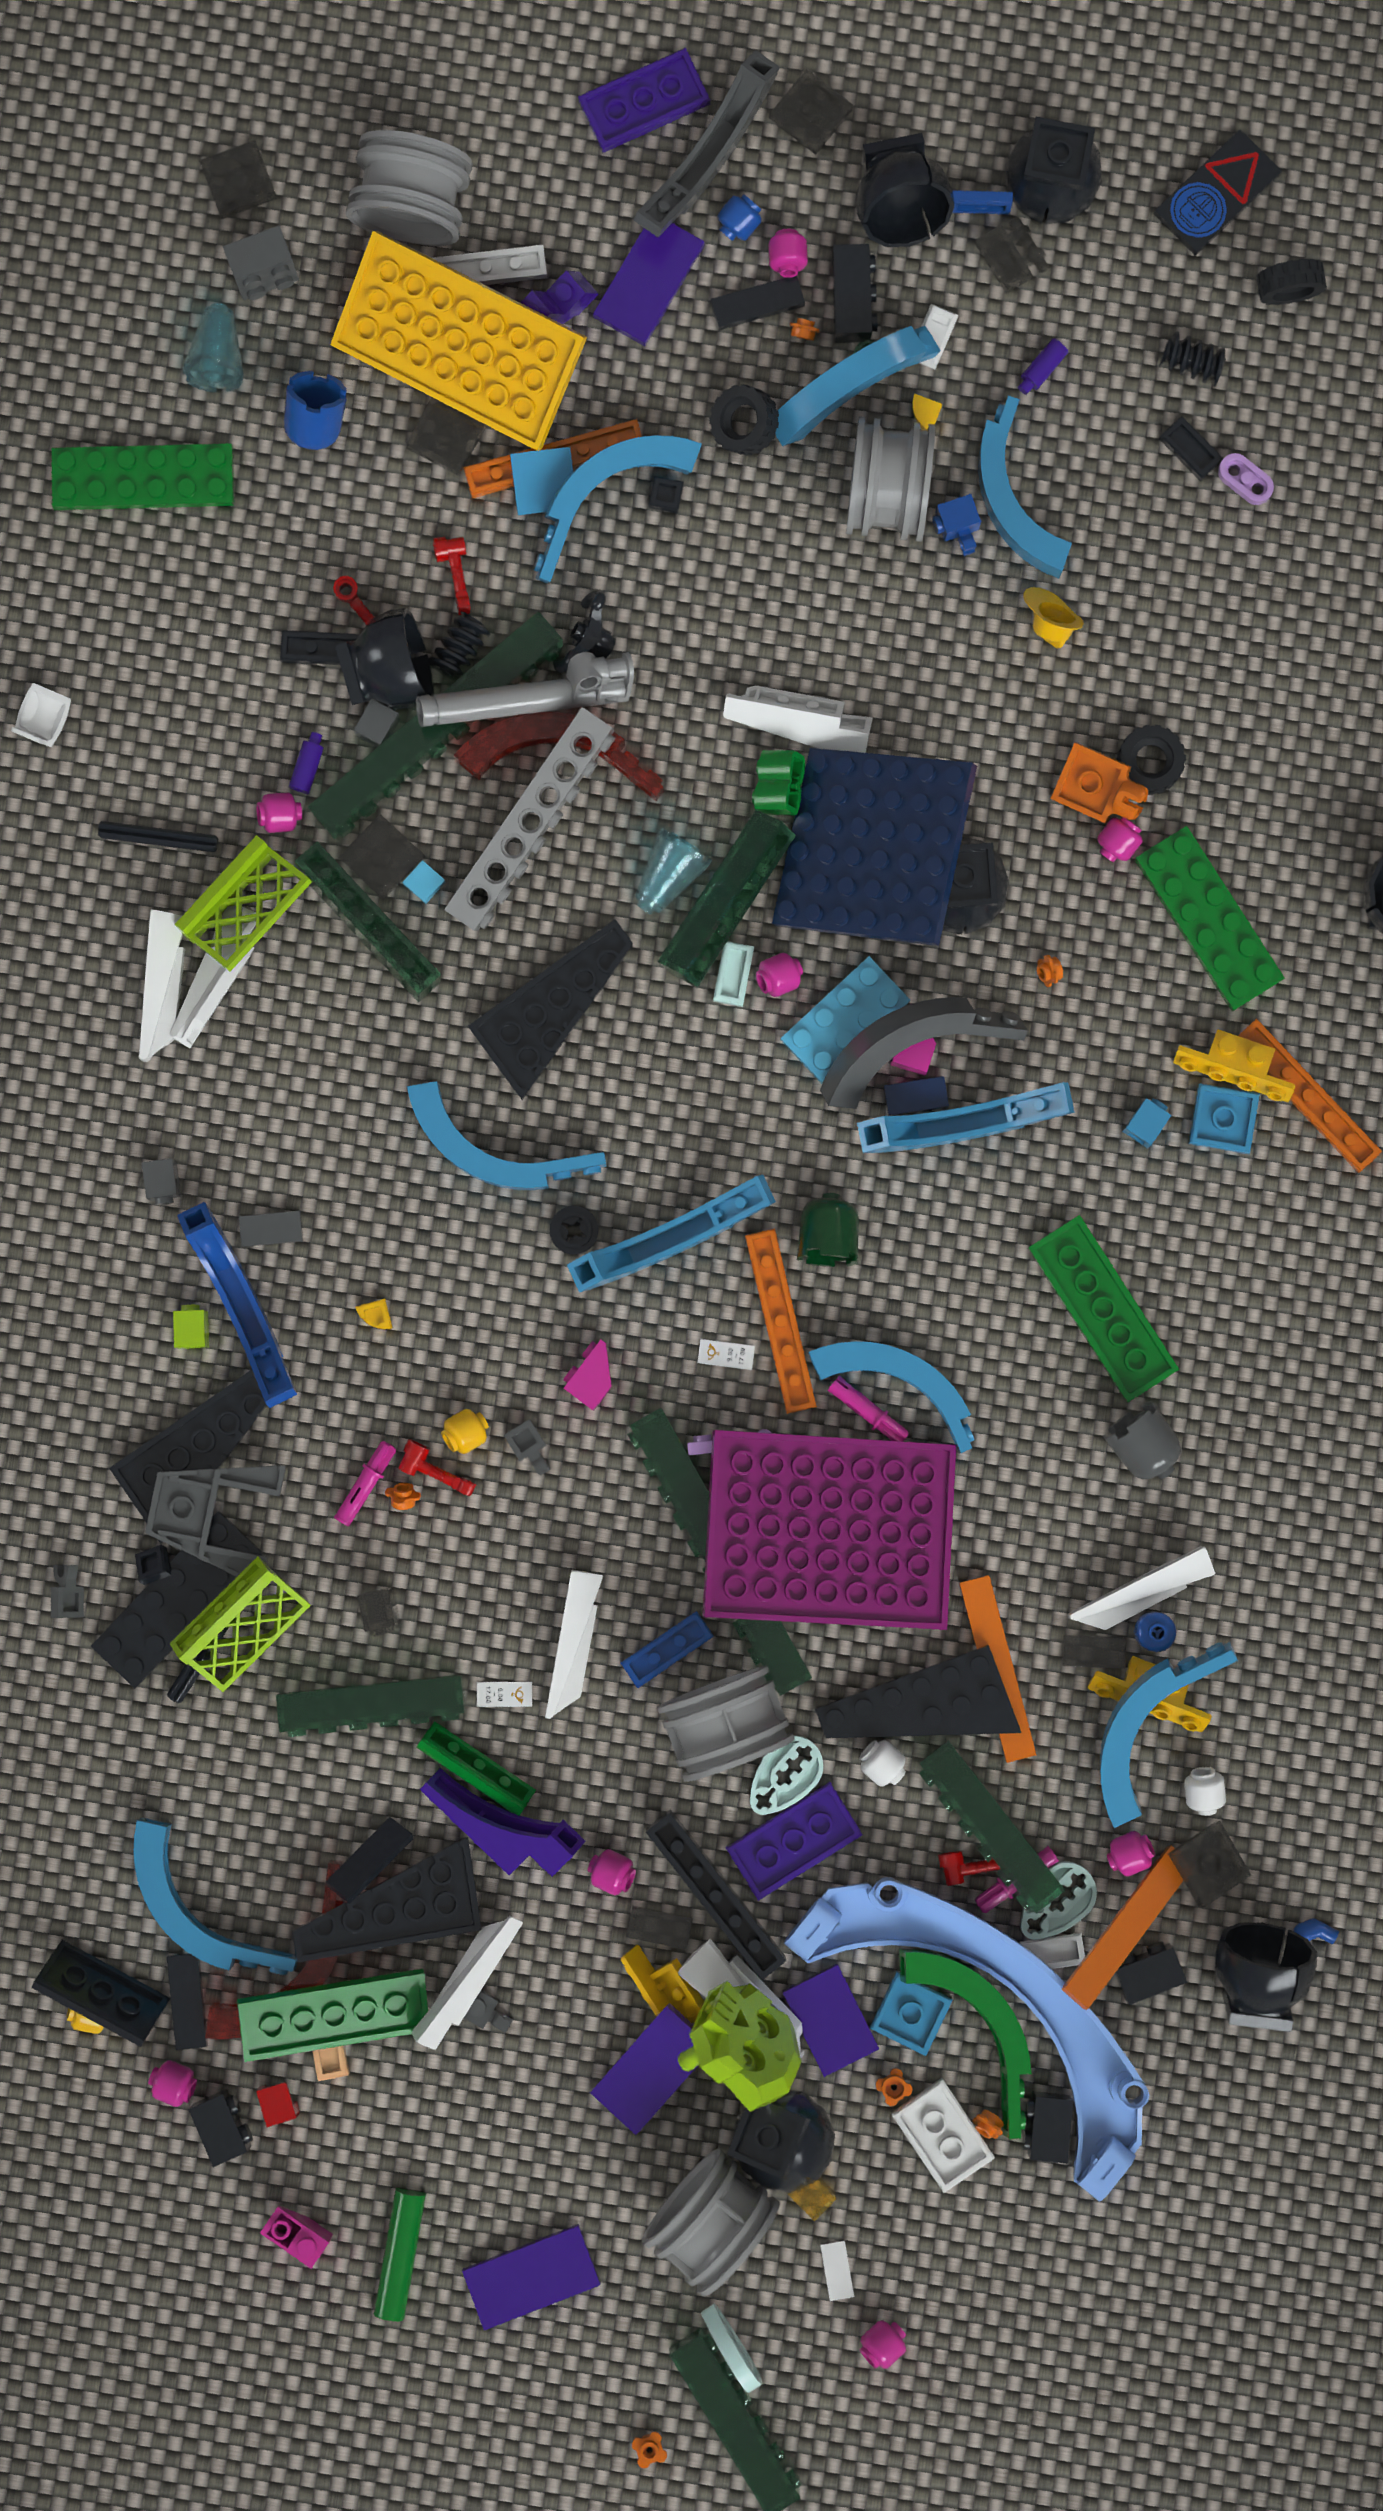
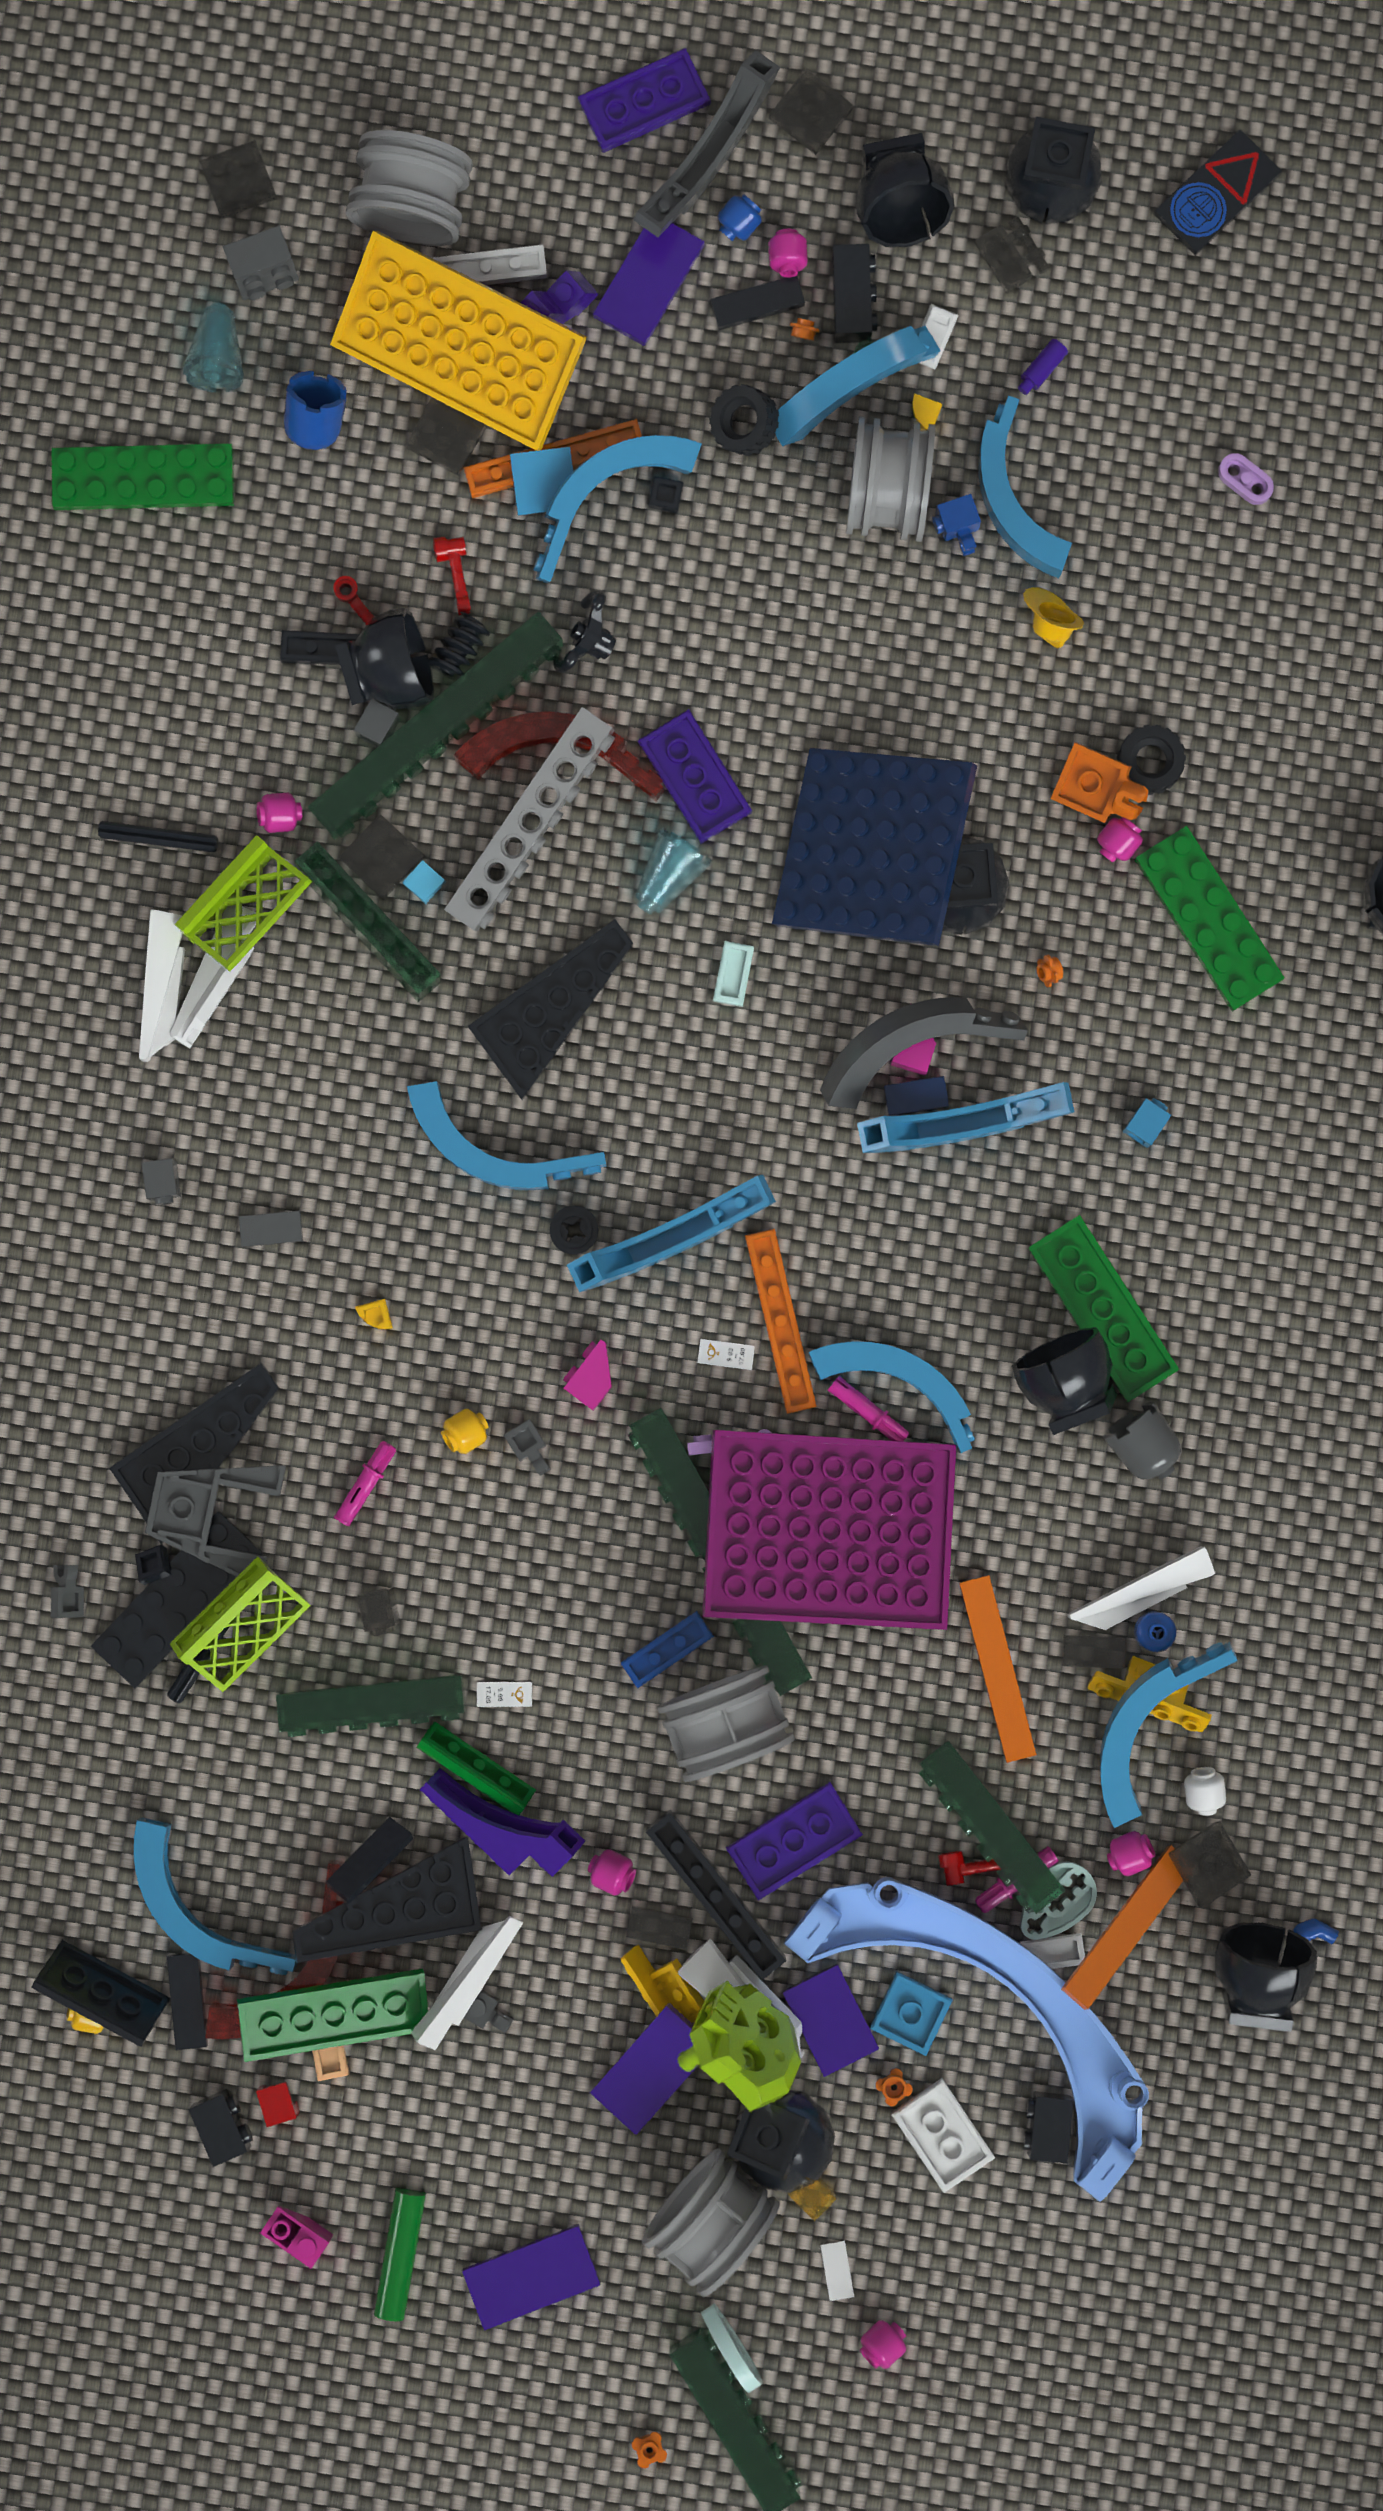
white piece [11,683,71,747] -> none
dark pink head [148,2060,197,2107] -> none
lime brick [173,1304,209,1349] -> none
blue arch [177,1202,297,1408] -> none
dark purple cylinder [288,732,324,794] -> none
orange plate [385,1483,421,1510] -> none
red brick [398,1439,476,1497] -> none
light grey piece [416,652,634,727] -> none
white wedge [545,1570,603,1719] -> none
clear green brick [658,810,796,988] -> none
white wedge [723,685,872,753] -> none
light aqua piece [750,1735,823,1815] -> none
green brick [752,750,805,815] -> none
dark pink head [756,953,803,997] -> none
medium azure plate [780,956,911,1084] -> none
dark green cylinder [797,1193,859,1267] -> none
black wing [815,1645,1021,1738] -> none
white head [859,1740,906,1786] -> none
green arch [899,1949,1032,2139] -> none
blue tile [952,190,1013,214] -> none
orange plate [972,2110,1004,2139] -> none
black brick [1115,1941,1187,2005] -> none
black piece [1159,331,1226,387] -> none
black tile [1159,416,1223,482] -> none
yellow bracket [1173,1029,1296,1102] -> none
dark azure tile [1188,1083,1260,1154] -> none
orange tile [1238,1018,1383,1173] -> none
black tyre [1257,259,1327,305] -> none
none -> dark purple tile [637,709,752,844]
none -> black plate [1011,1327,1117,1435]

